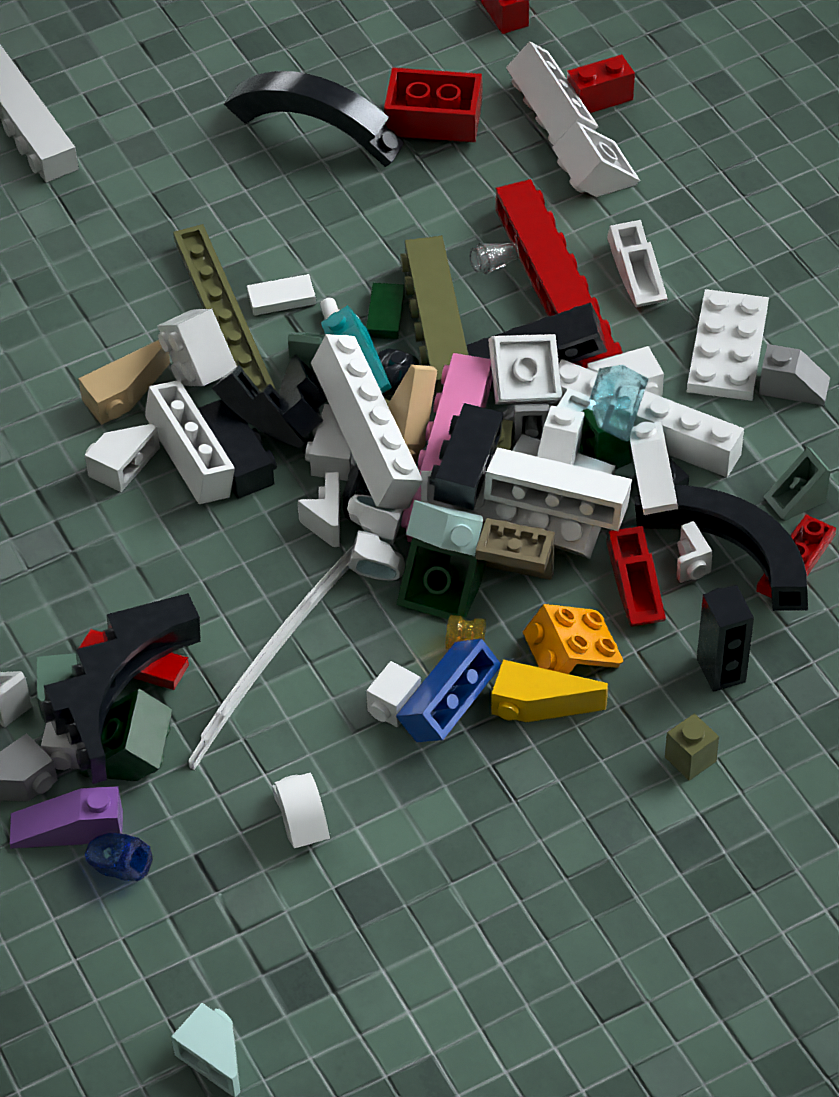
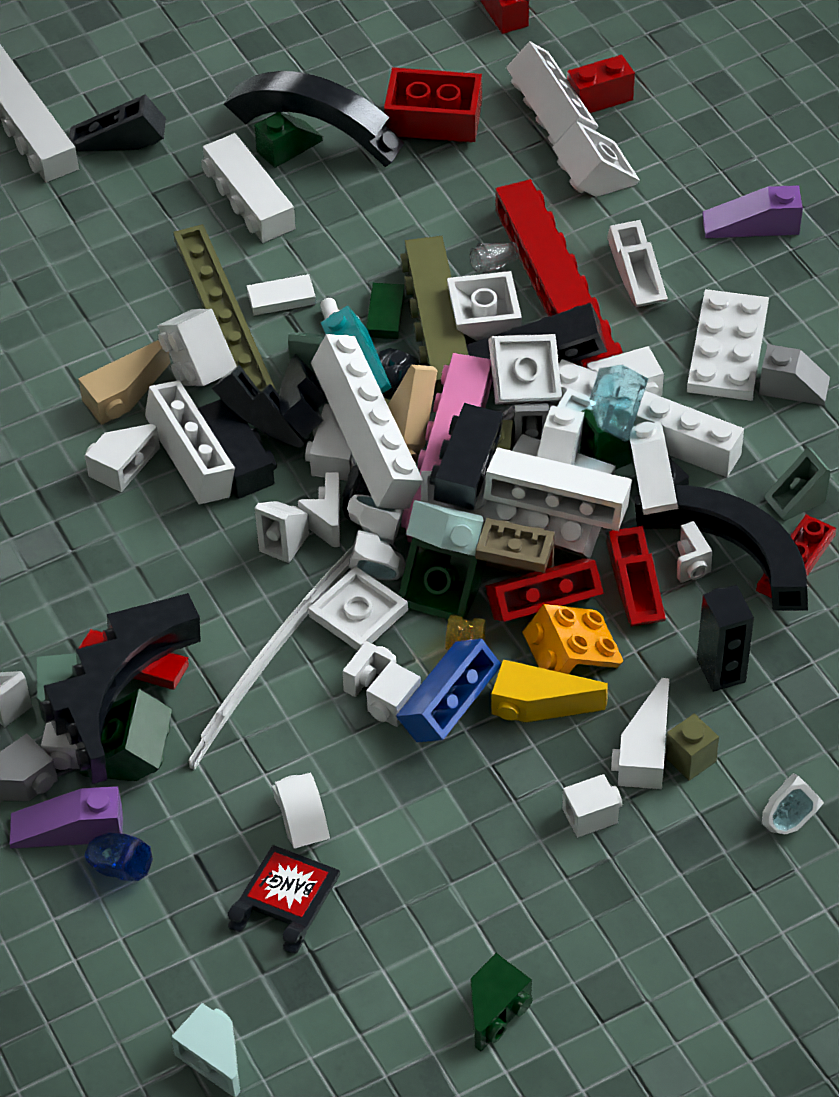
none -> black slope [69,94,166,152]
none -> white brick [201,133,296,243]
none -> flag [228,845,340,954]
none -> dark green slope [254,111,323,168]
none -> white slope [255,501,309,563]
none -> white plate [308,566,408,651]
none -> white bracket [343,641,396,697]
none -> white slope [447,271,522,341]
none -> dark green slope [471,953,533,1052]
none -> red brick [486,558,604,622]
none -> white brick [562,774,623,838]
none -> white slope [611,678,669,789]
none -> medium lavender slope [702,185,803,238]
none -> rock [762,773,824,834]

